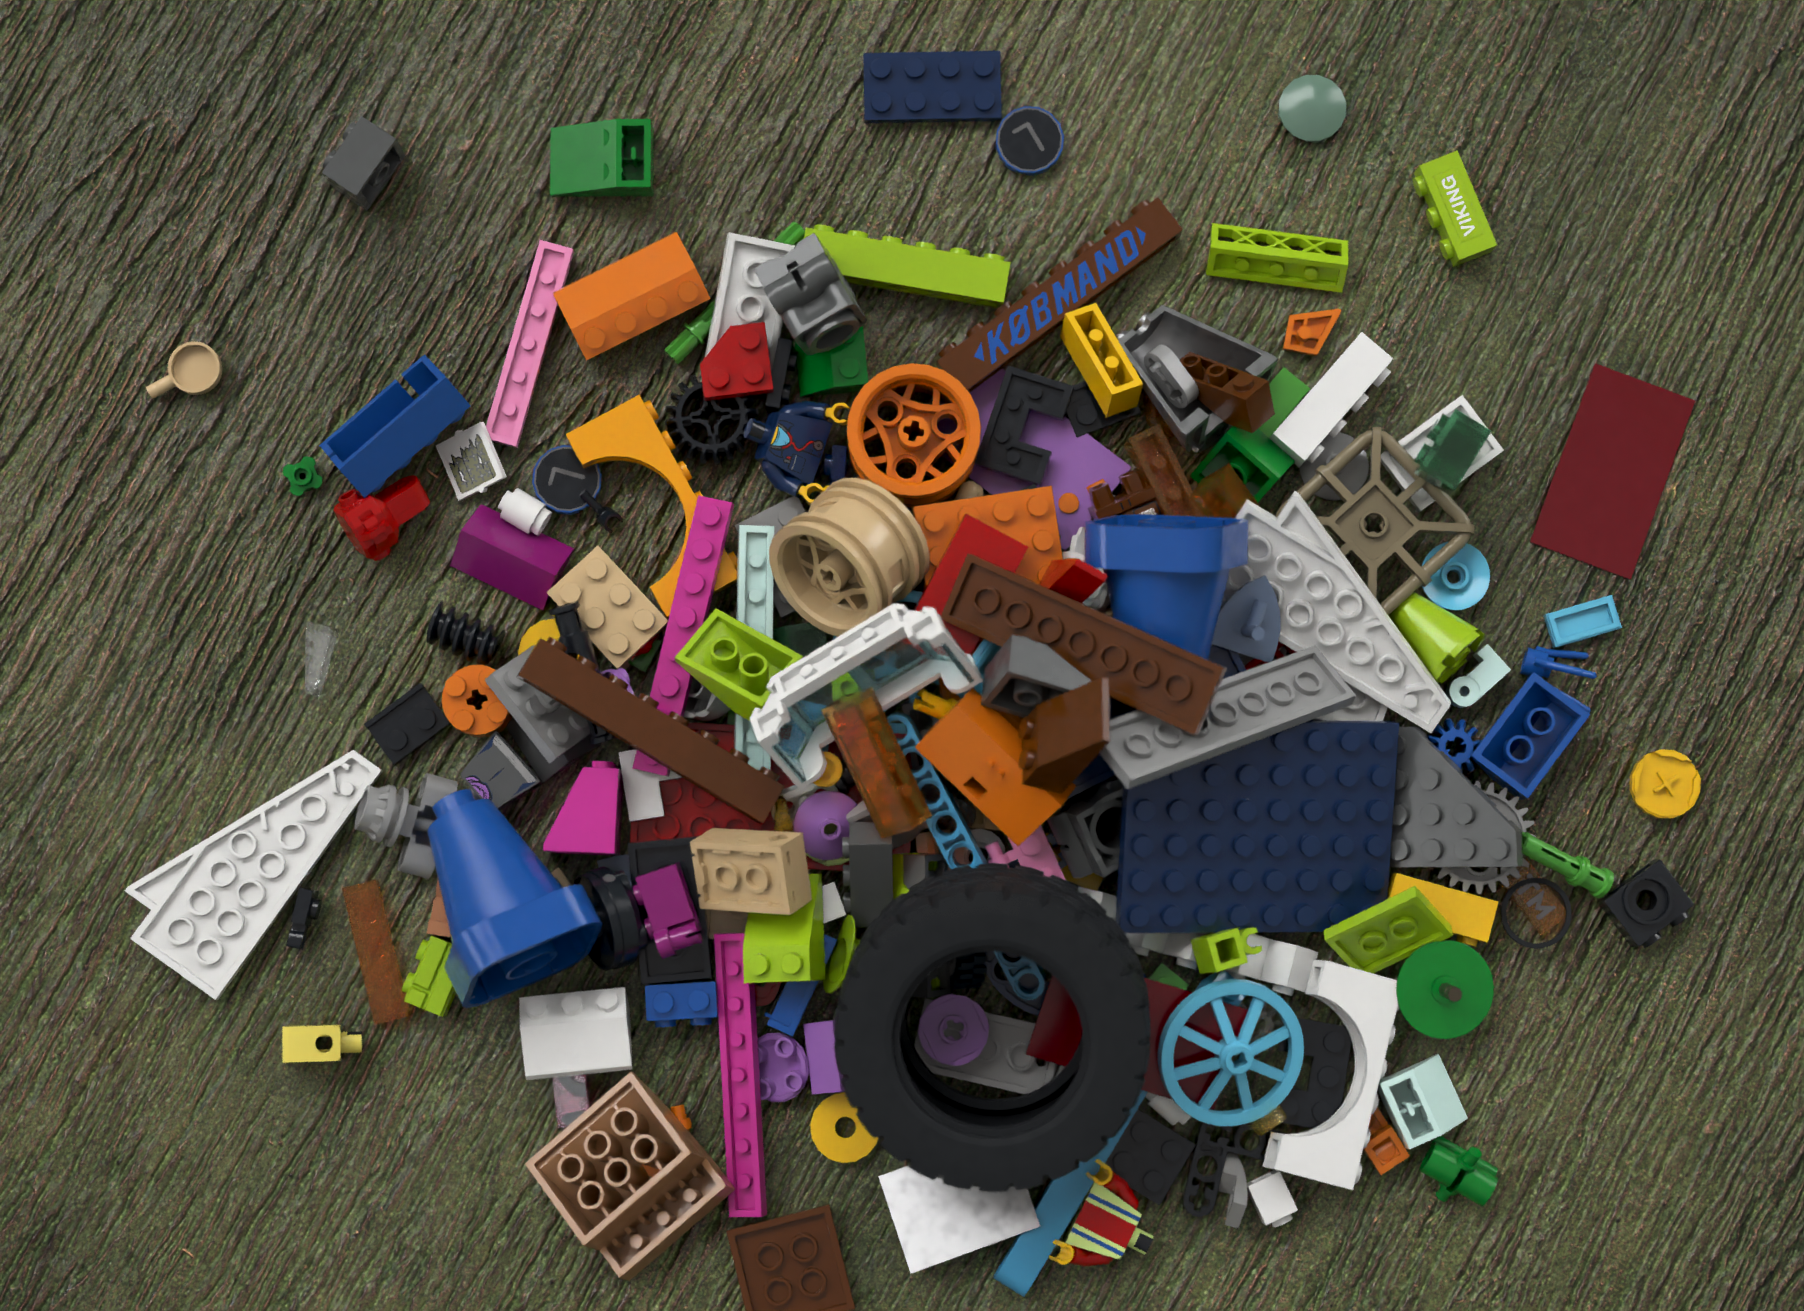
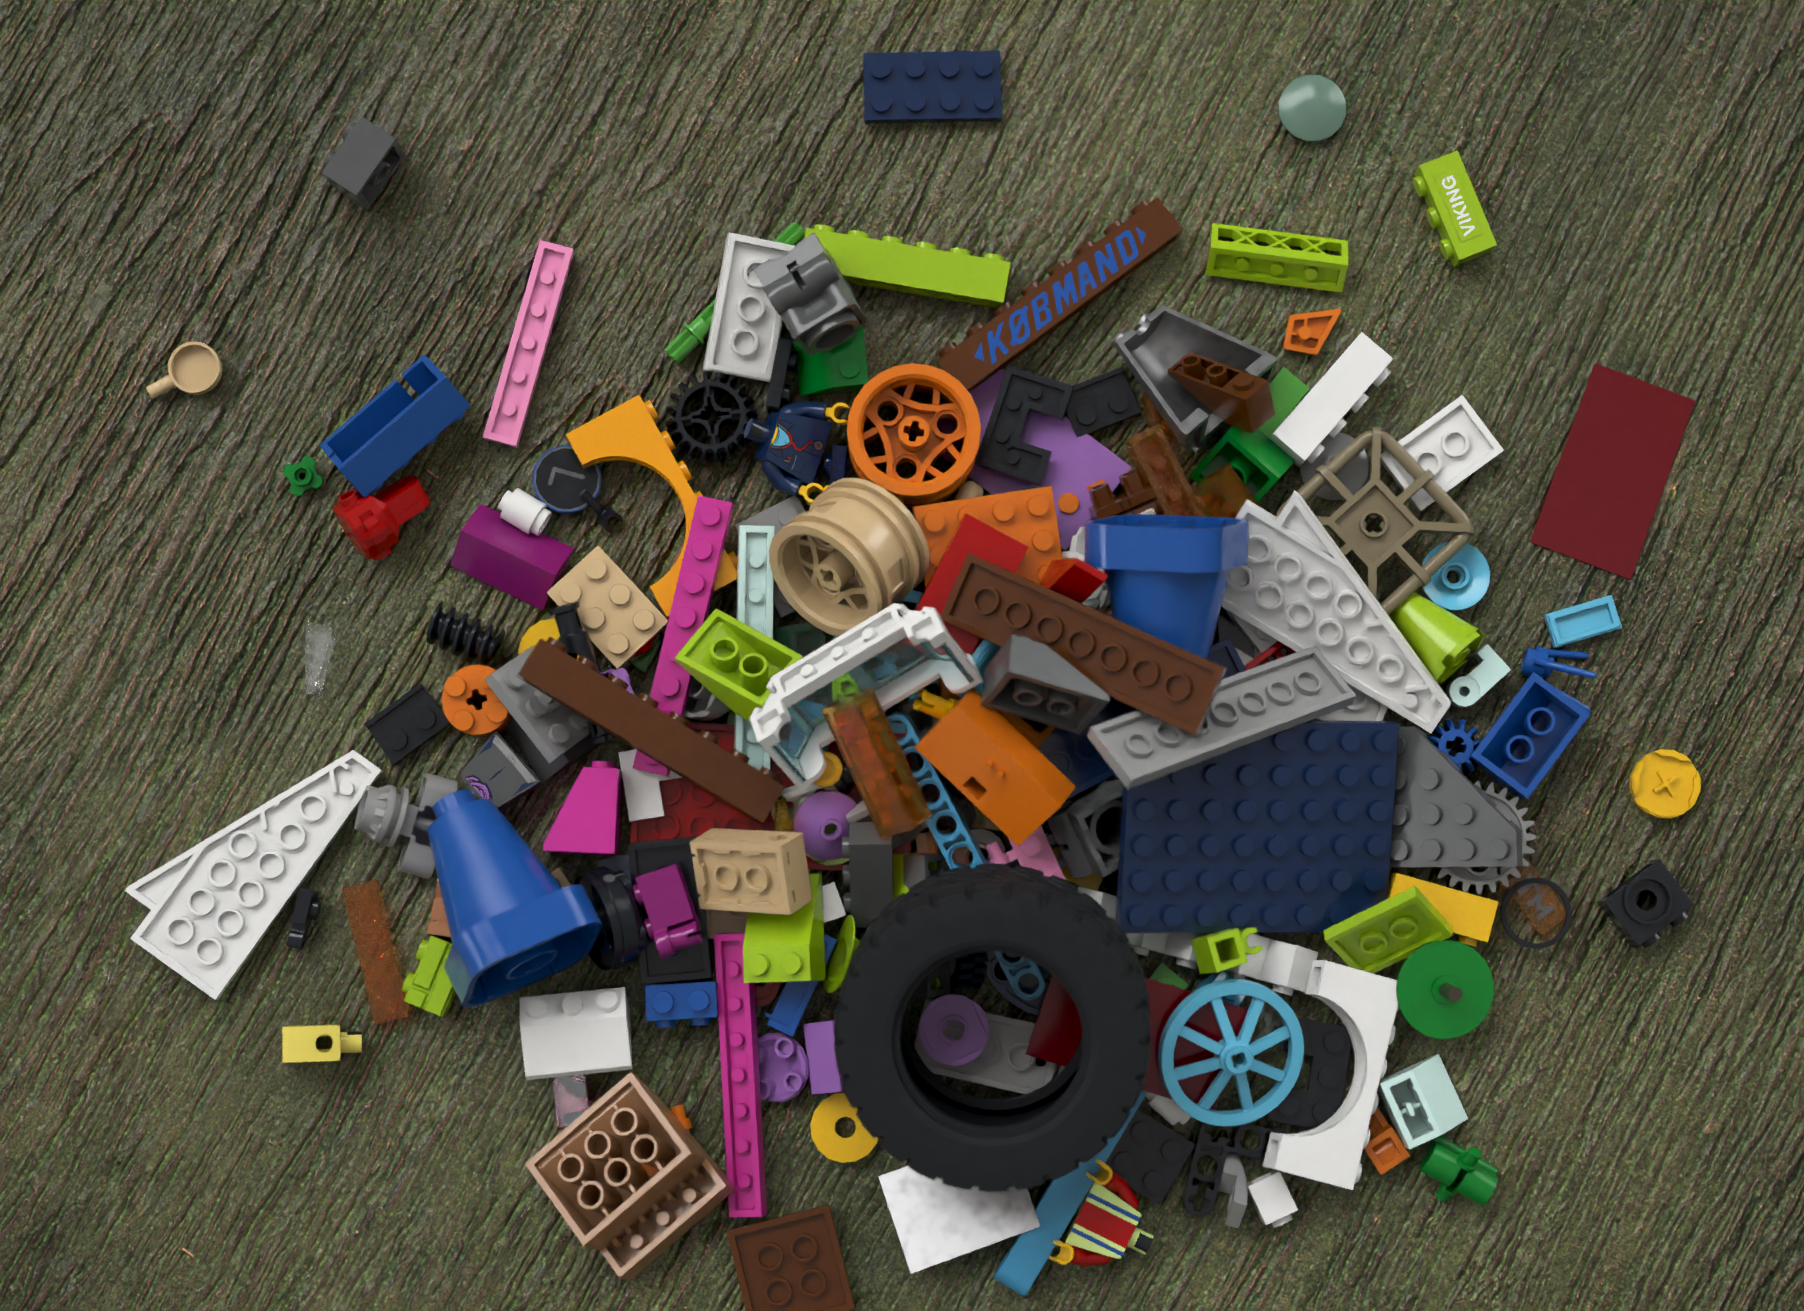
piece [436,422,507,501] -> none
green slope [550,119,654,197] -> none
orange slope [553,232,711,361] -> none
red plate [700,322,774,401] -> none
black tile [995,106,1064,176] -> none
reddish brown slope [1019,677,1110,793] -> none
yellow brick [1060,303,1143,418] -> none
light grey beam [1144,345,1199,408] -> none
sand blue shield [1212,575,1281,662] -> none
clear yellow tile [1251,1105,1287,1136] -> none
clear green brick [1414,409,1491,495] -> none
bright green pin [1521,832,1614,899] -> none

